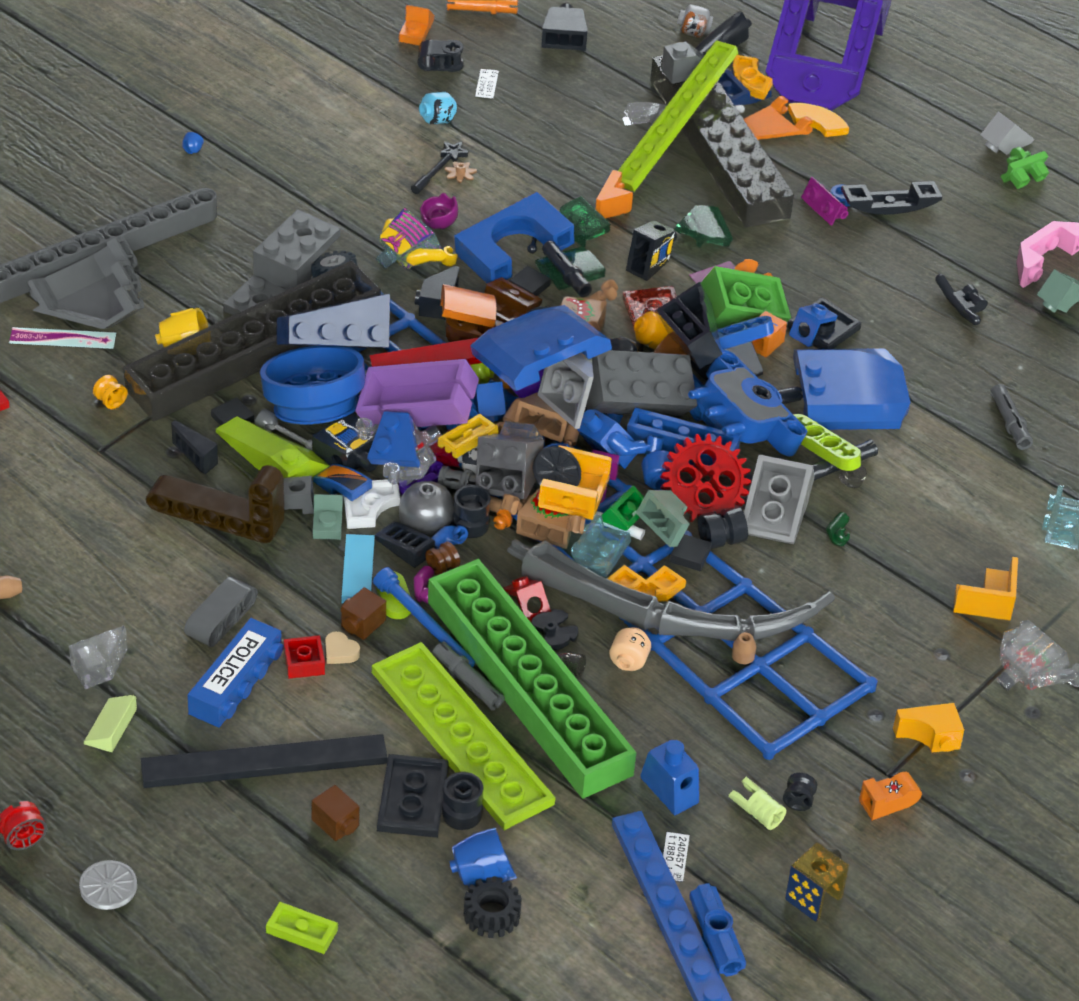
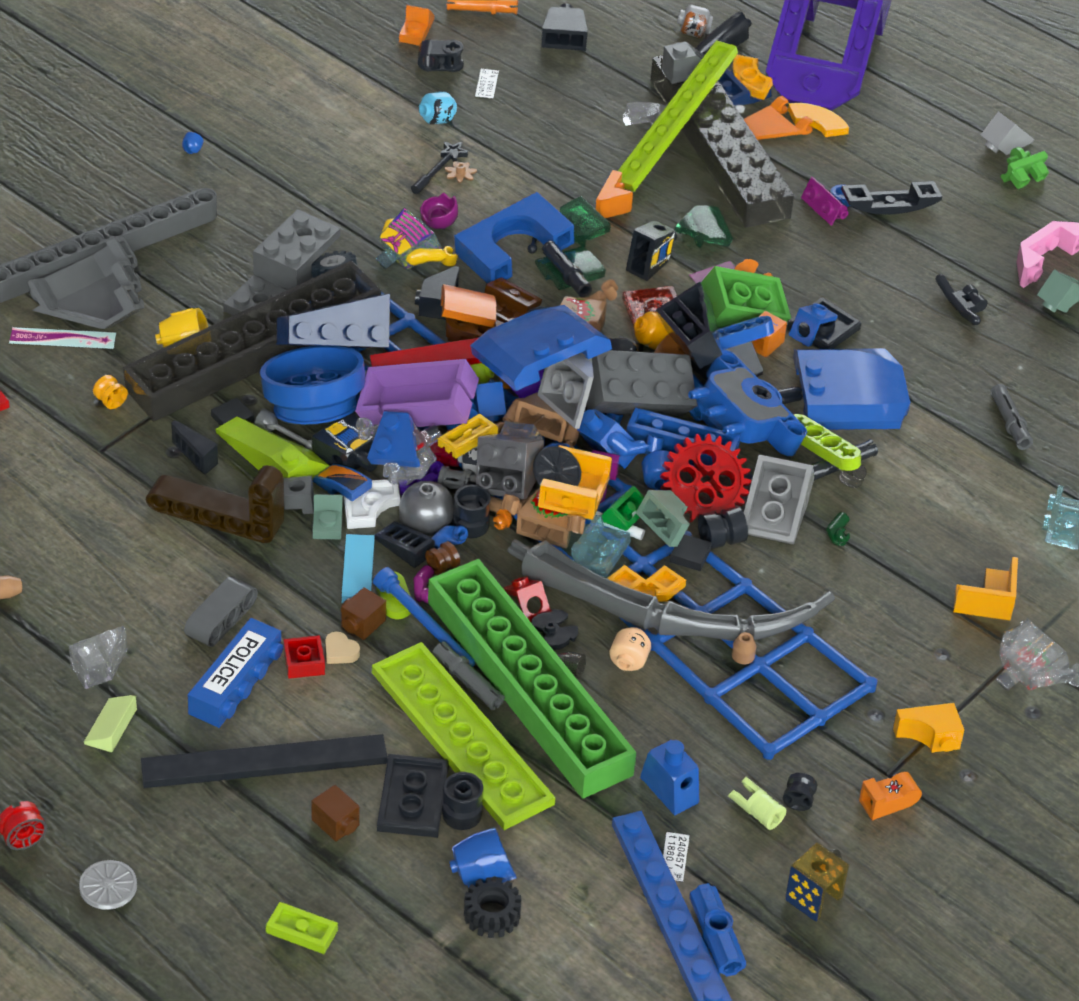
black piece [509,265,551,296] -> none

